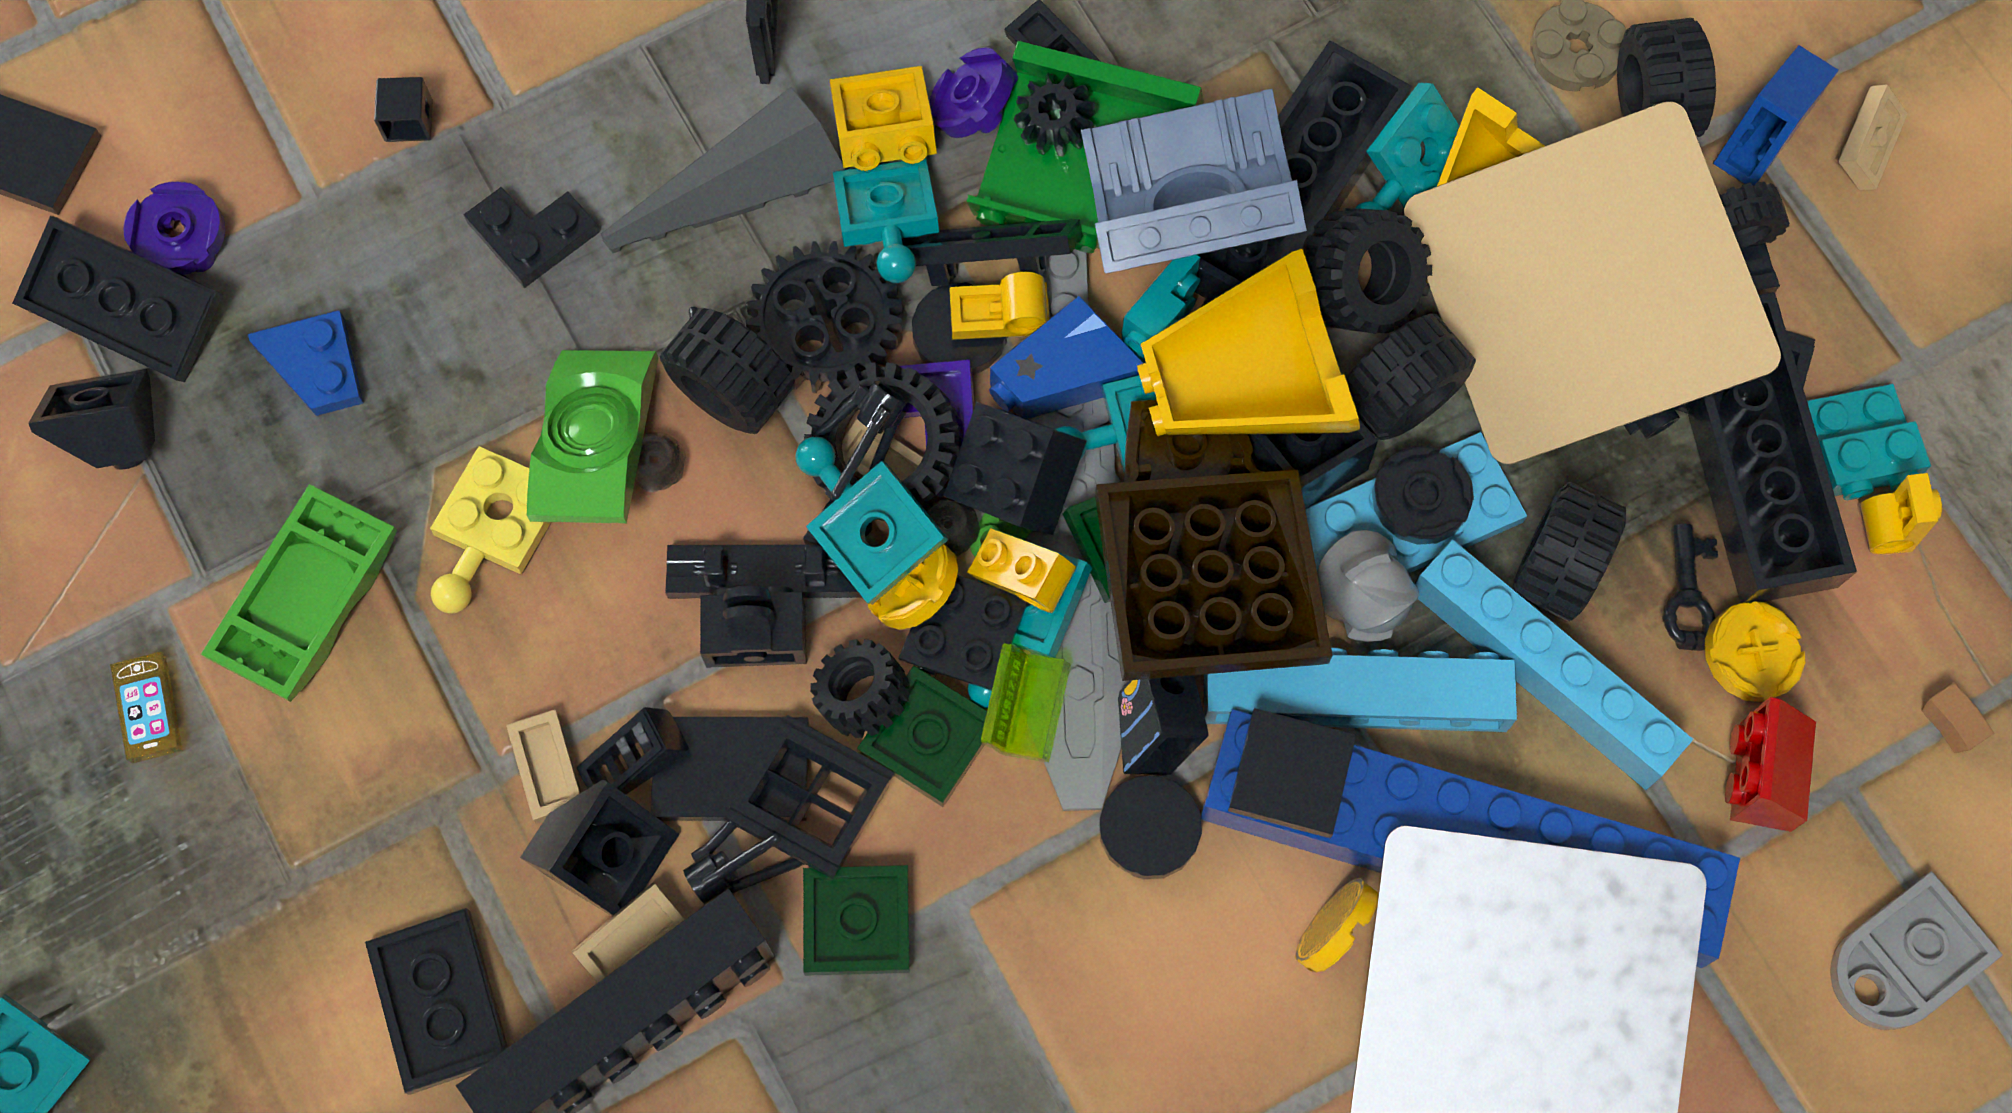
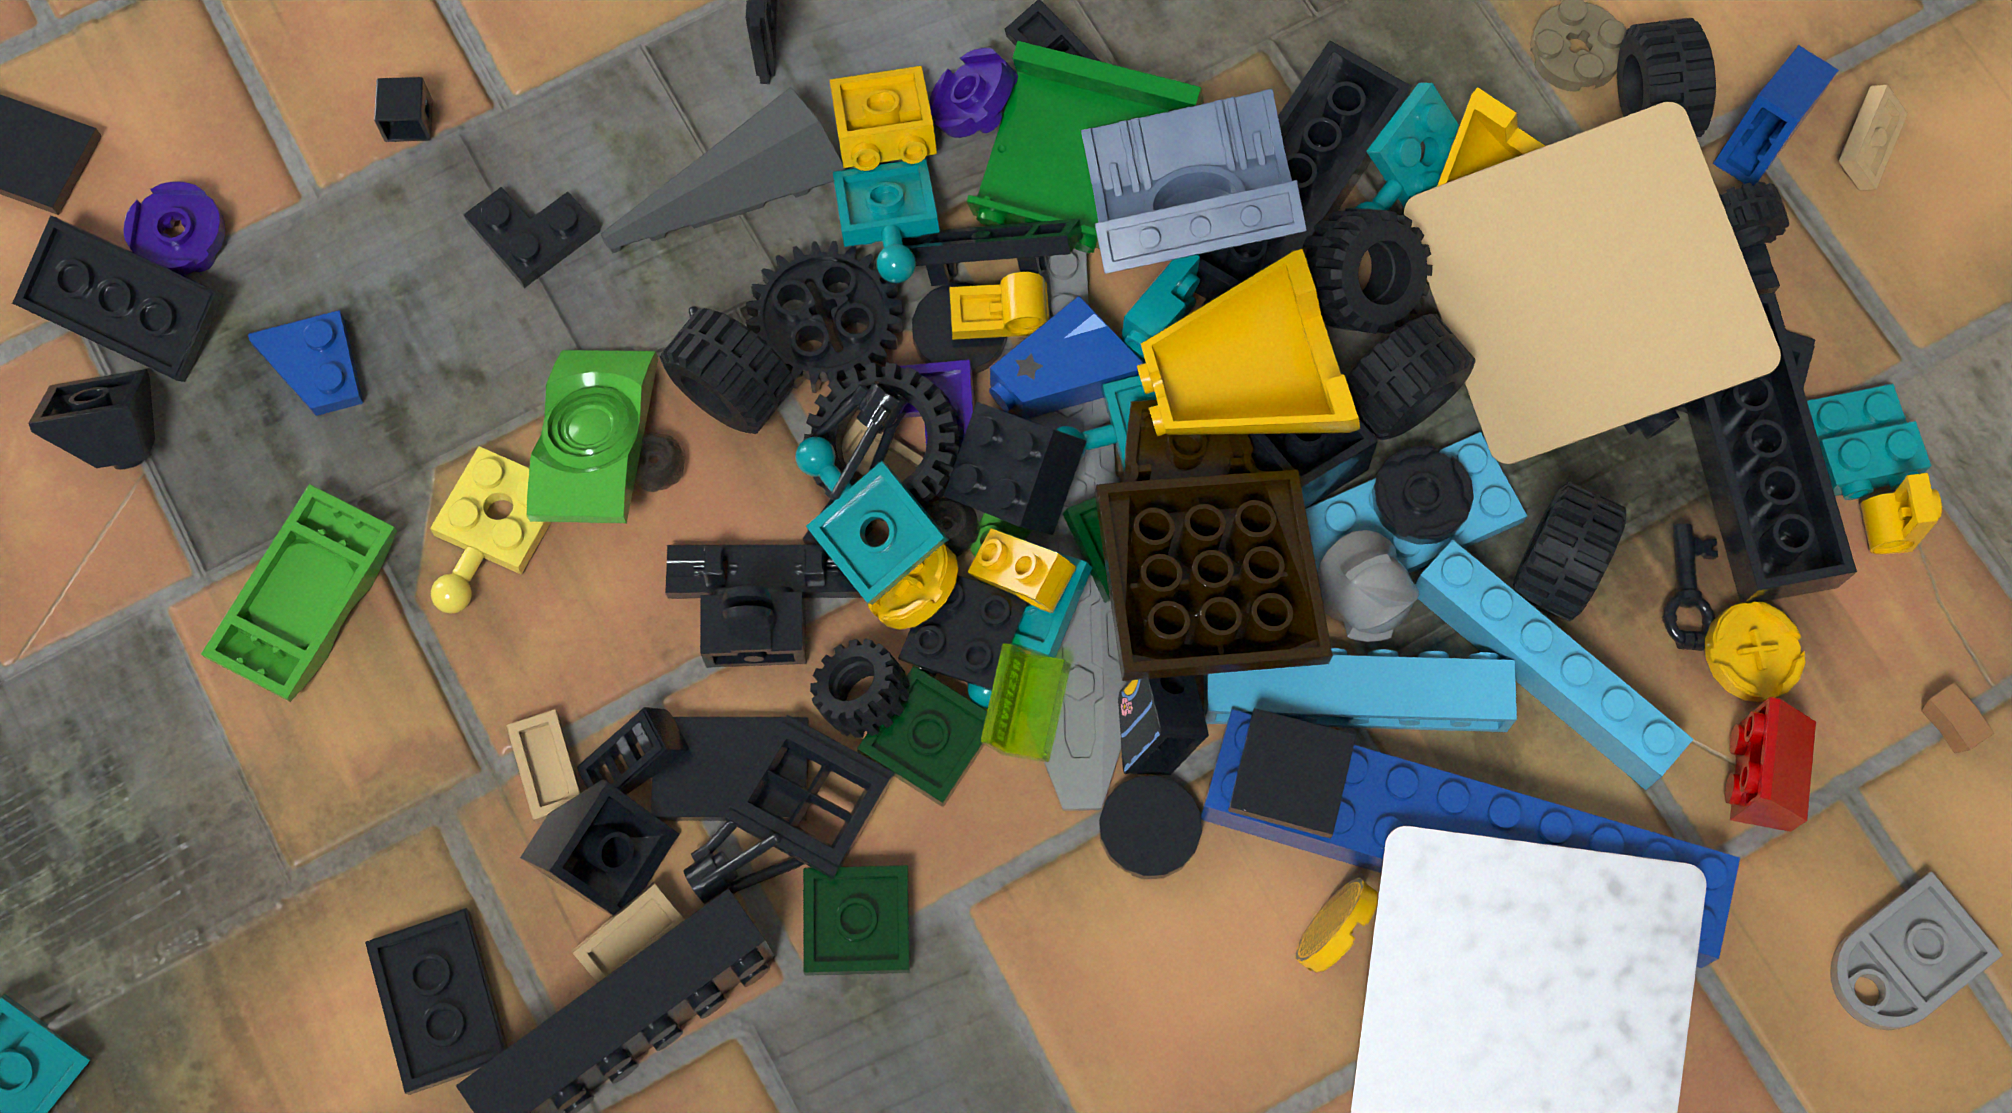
tile [110,651,183,764] -> none
black gear [1014,73,1096,157] -> none

